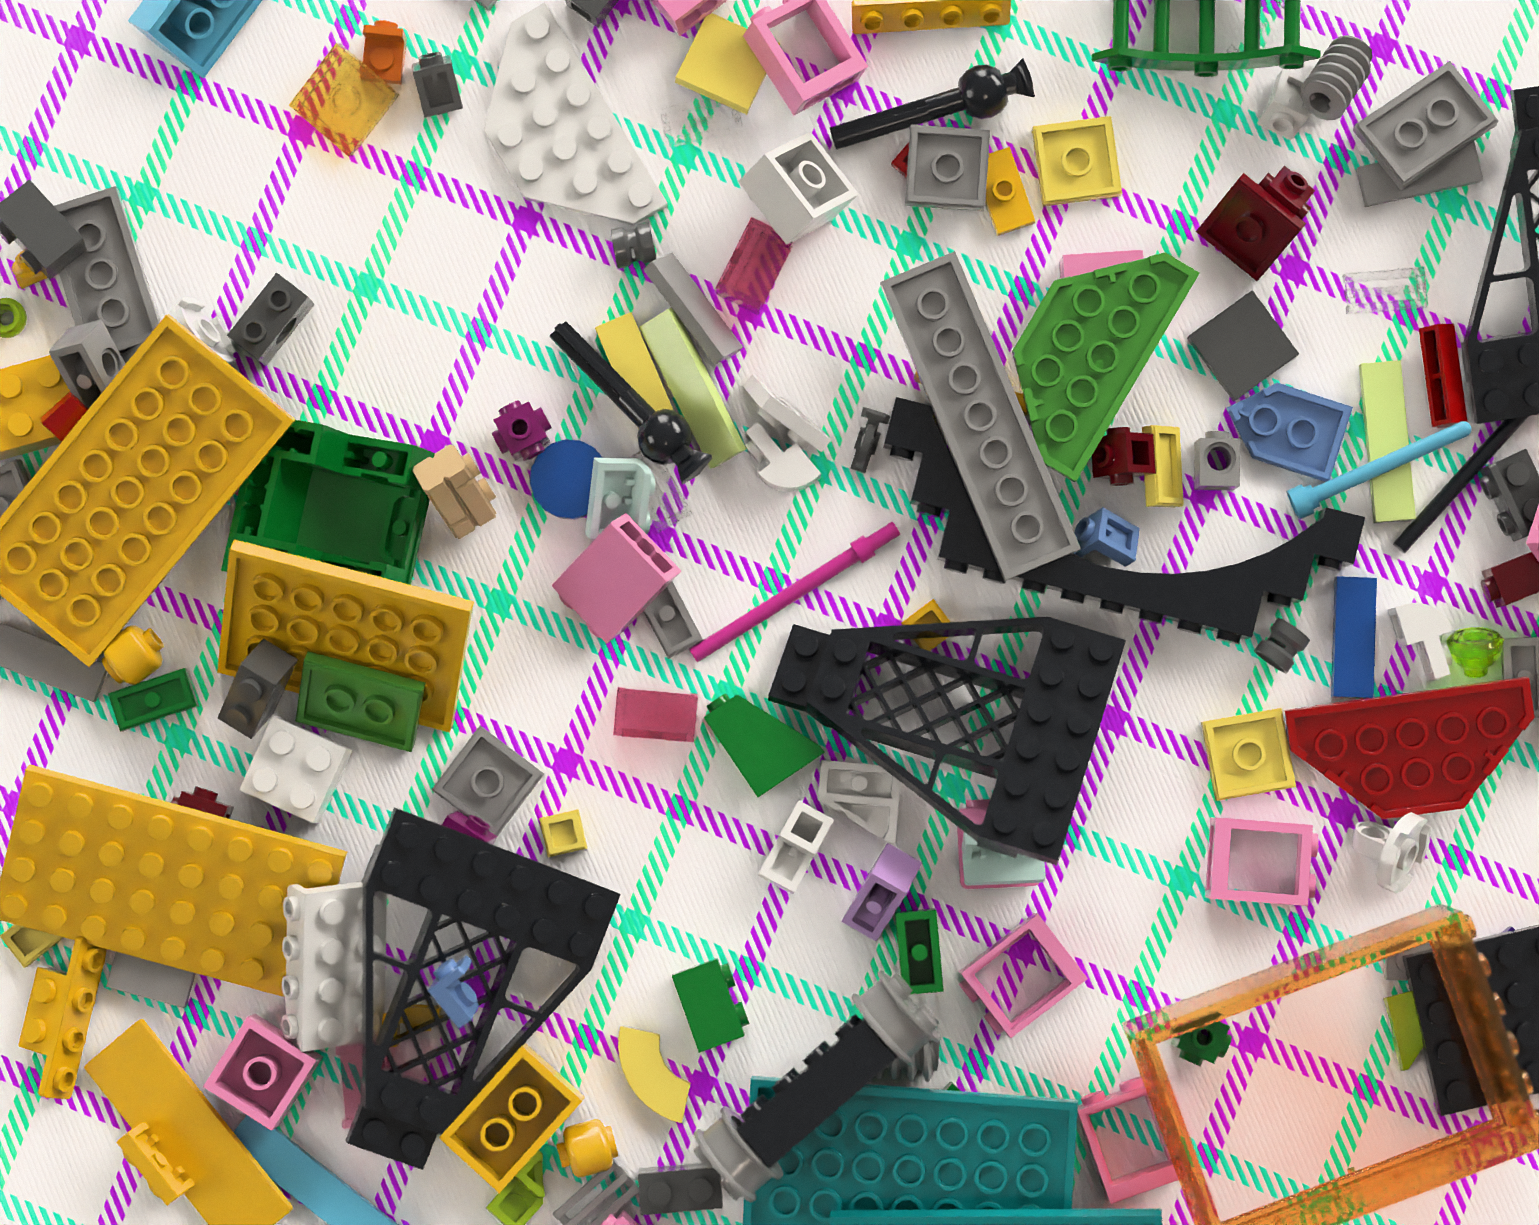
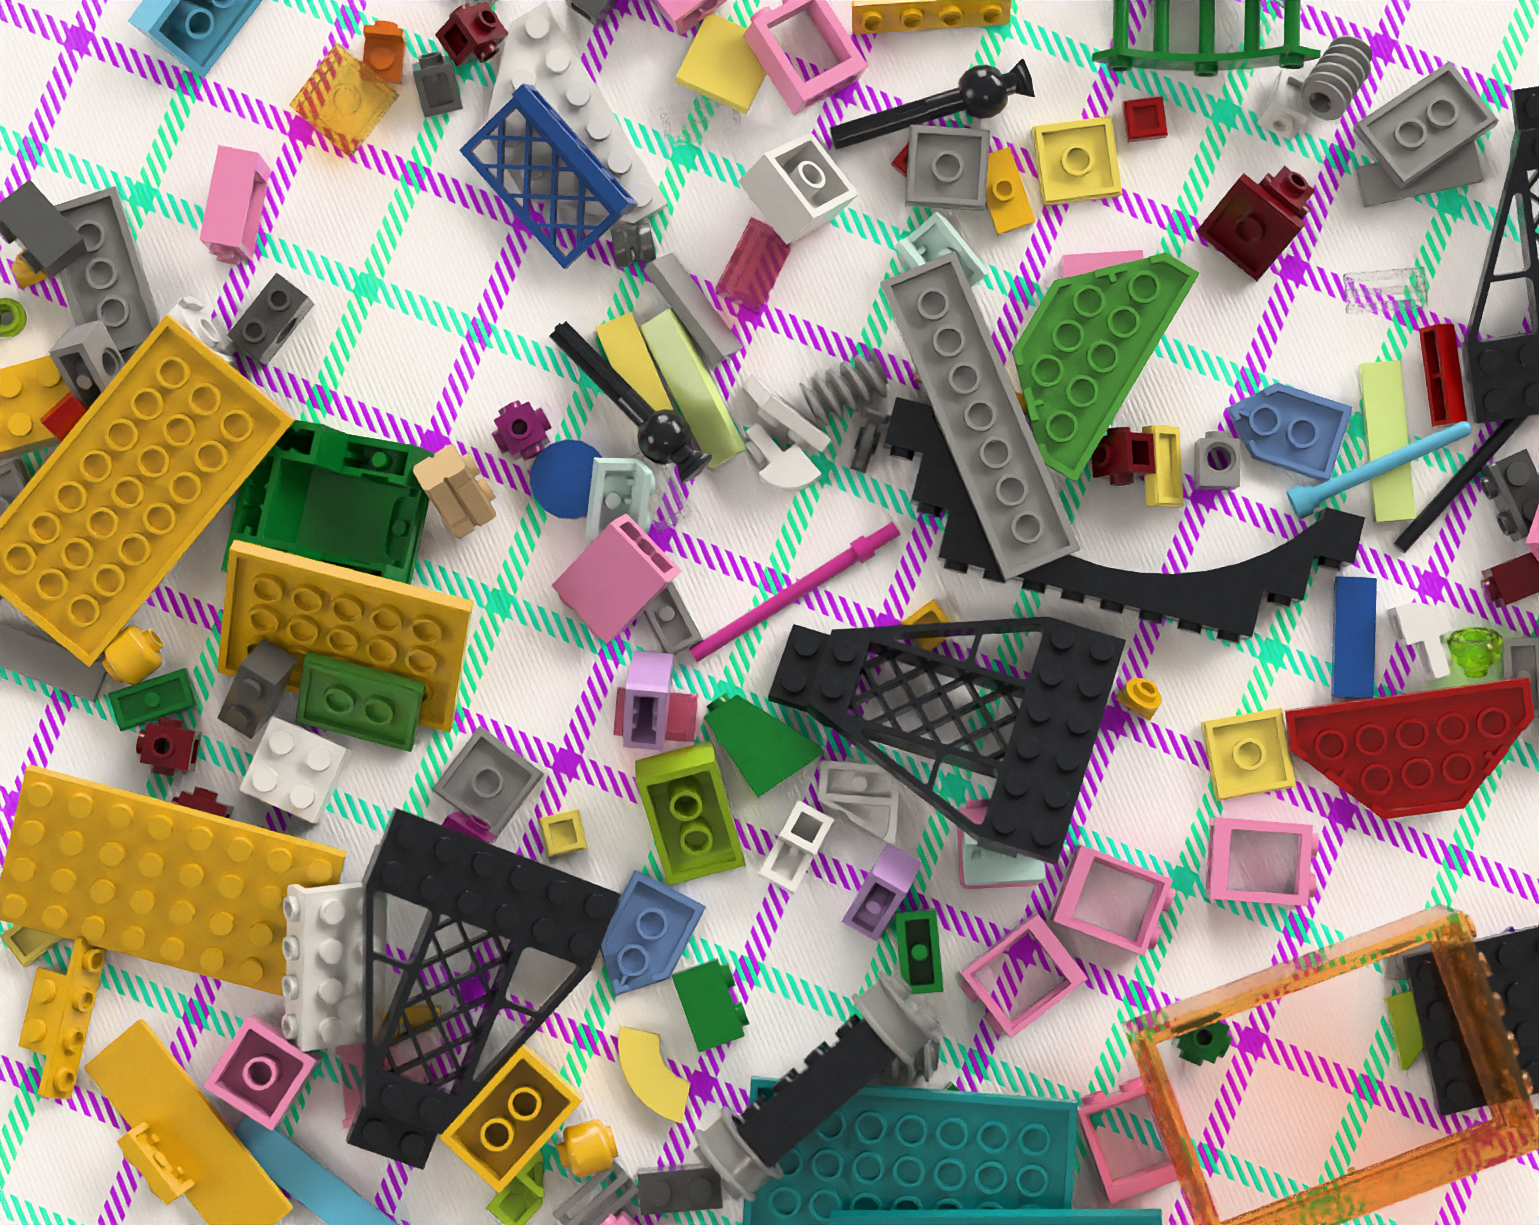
light grey tile [106,952,196,1008] -> none
medium blue bracket [428,955,479,1029] -> none
medium blue bracket [1073,507,1140,567] -> none
dark grey tile [1187,290,1299,402] -> none
dark grey wheel [1254,618,1310,674] -> none
white tile [1352,812,1431,894] -> none
none -> dark red brick [136,717,202,777]
none -> bright pink window [199,145,271,265]
none -> dark red brick [435,2,509,67]
none -> blue fence [459,84,638,269]
none -> medium blue tile [600,870,707,996]
none -> lavender slope [623,651,674,751]
none -> lime slope [635,740,746,886]
none -> light grey piece [799,348,888,426]
none -> light aqua bracket [894,211,989,289]
none -> bright pink window [1049,844,1175,956]
none -> yellow plate [1115,678,1162,721]
none -> red tile [1122,96,1168,143]

